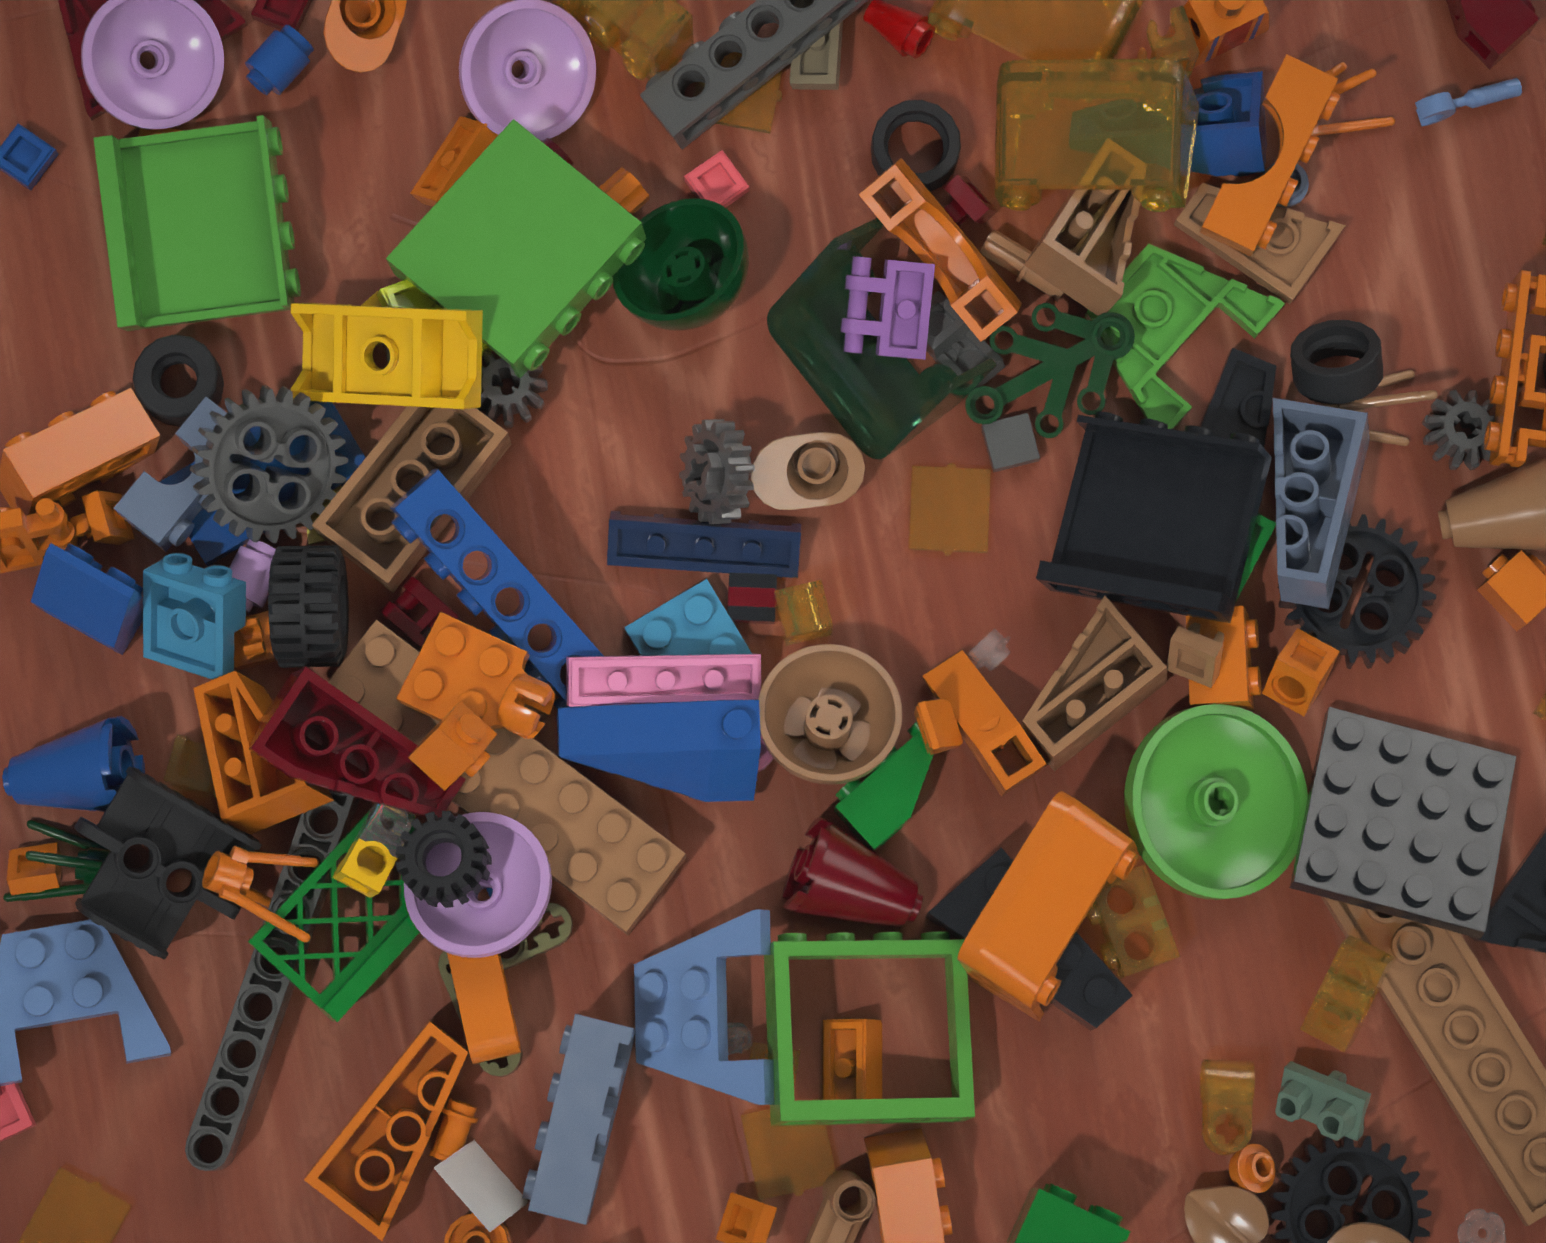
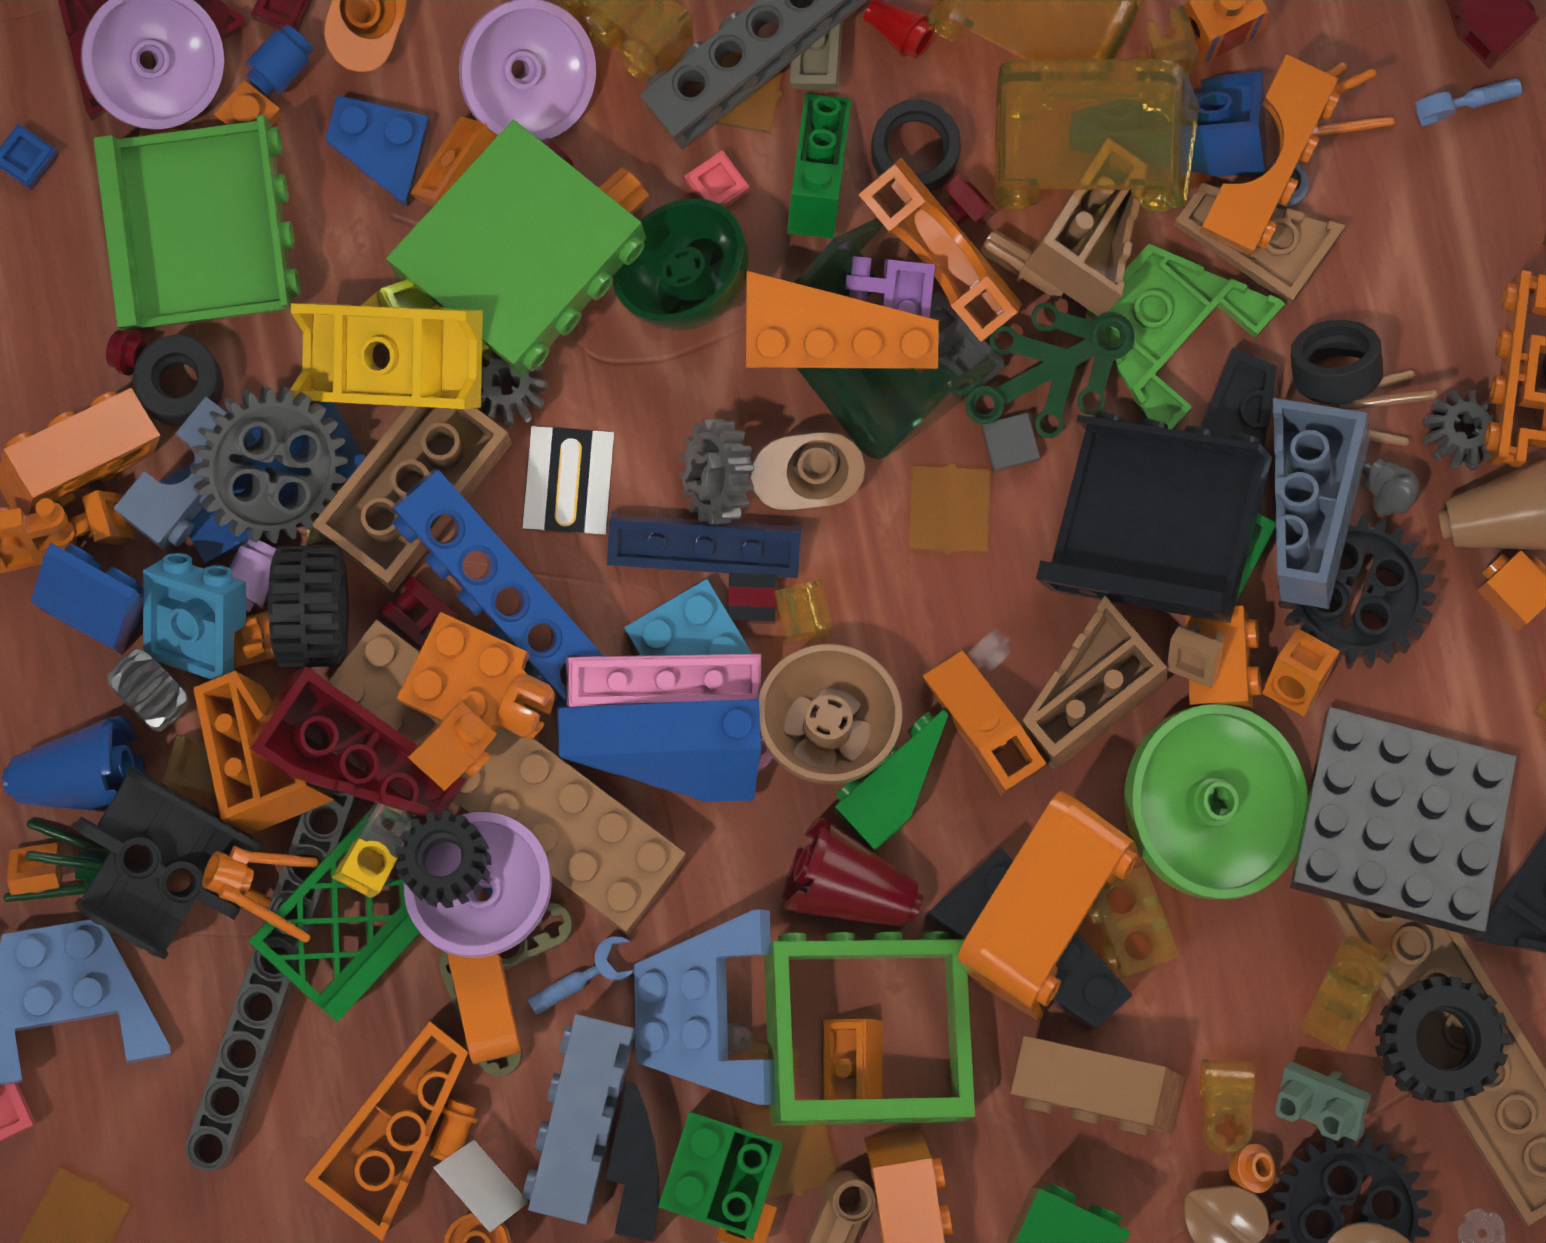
orange slope [914,699,963,756] -> none
none -> dark red plate [106,328,148,376]
none -> flat silver gear [107,649,189,732]
none -> orange plate [214,80,282,125]
none -> blue wing [325,95,430,207]
none -> sticker [523,426,614,535]
none -> medium blue piece [527,937,634,1015]
none -> black slope [605,1082,660,1242]
none -> green slope [658,1112,783,1239]
none -> orange wing [745,271,939,369]
none -> green slope [787,93,851,239]
none -> medium nougat wedge [1011,1036,1185,1136]
none -> dark grey piece [1362,458,1420,516]
none -> black tyre [1375,976,1510,1103]

